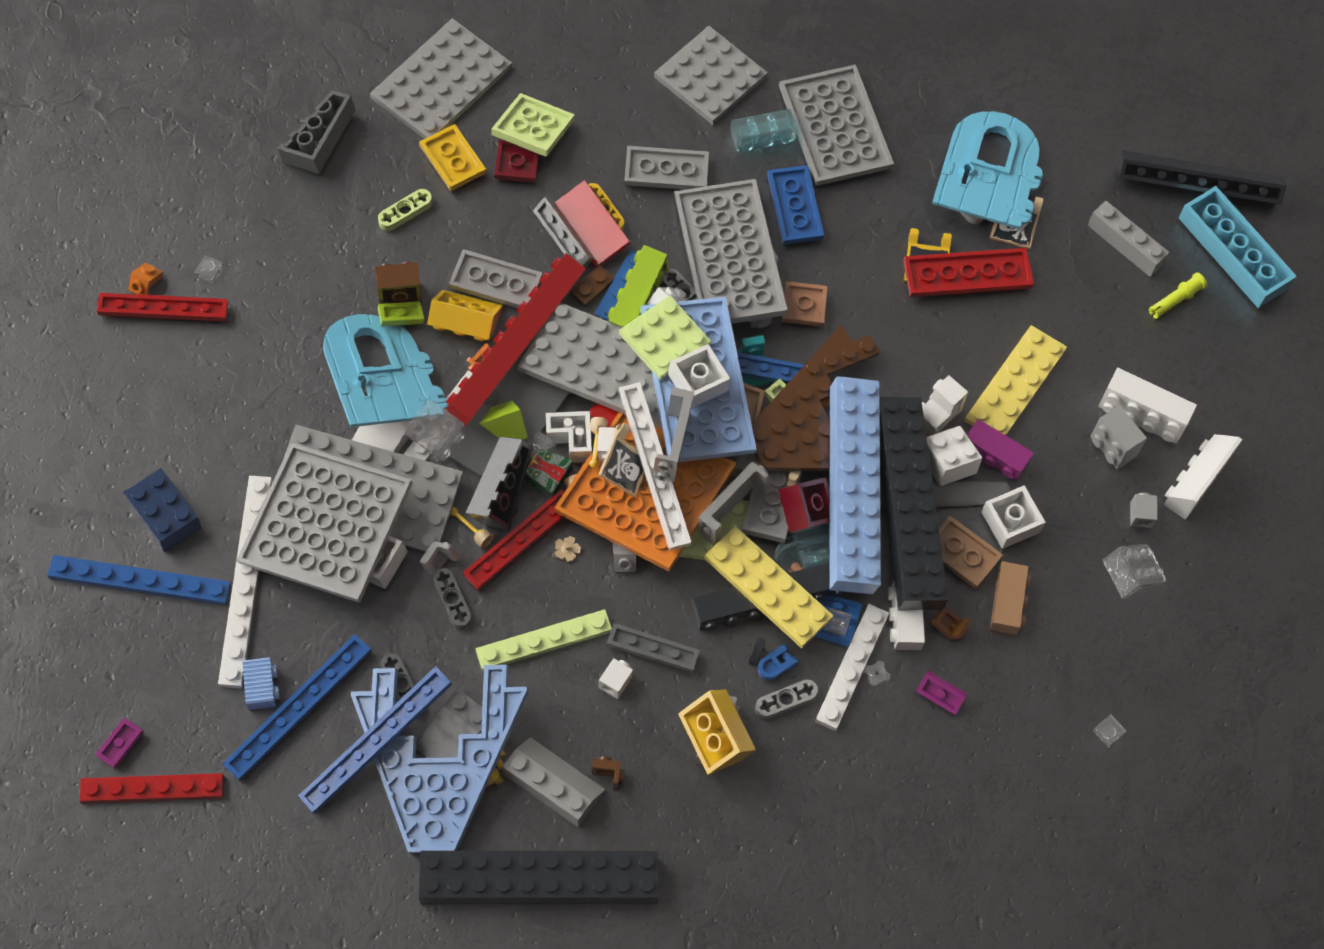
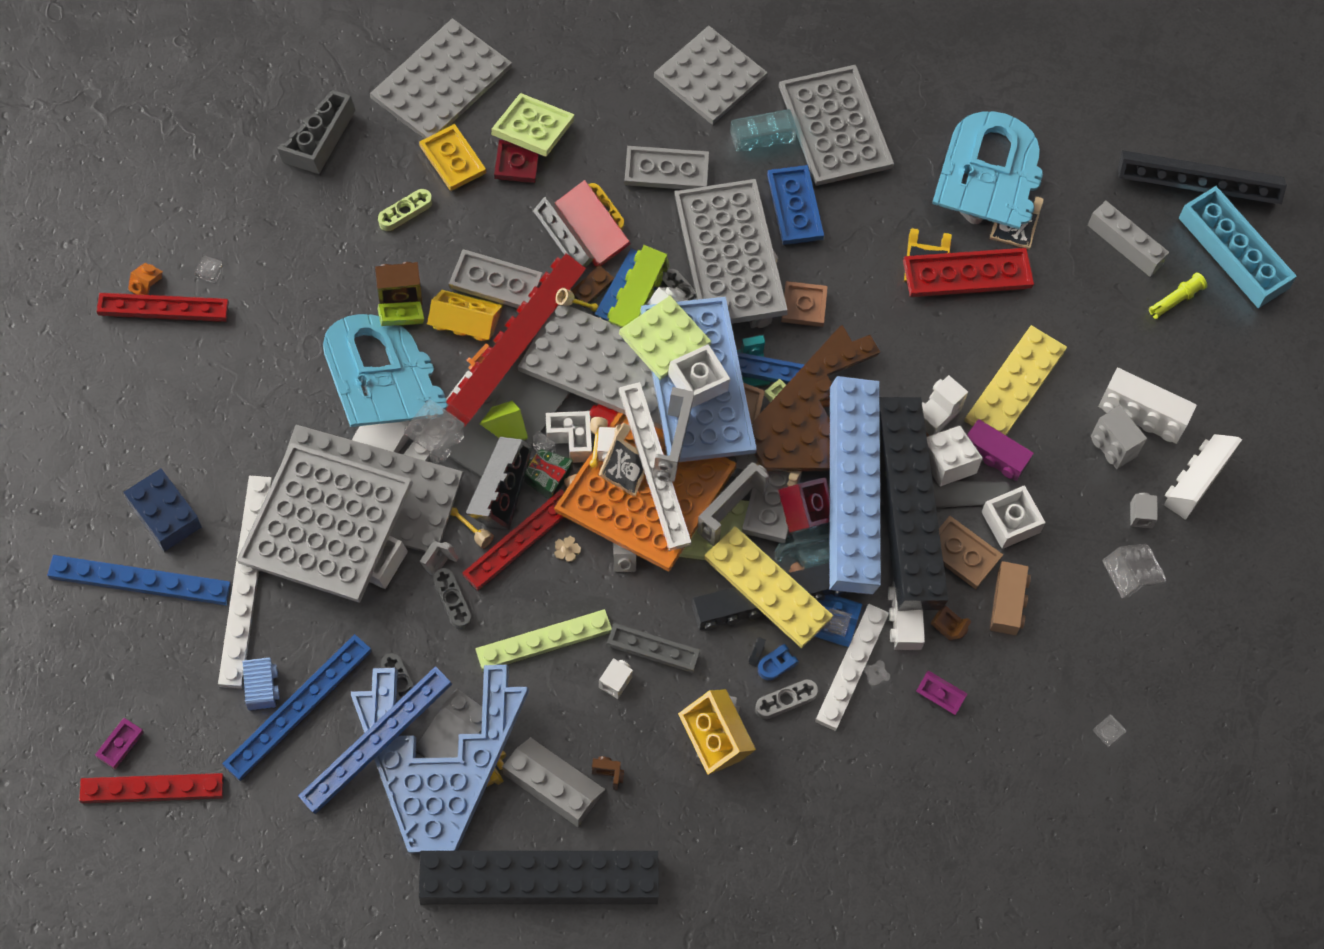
none -> tan hinge [556,288,599,312]

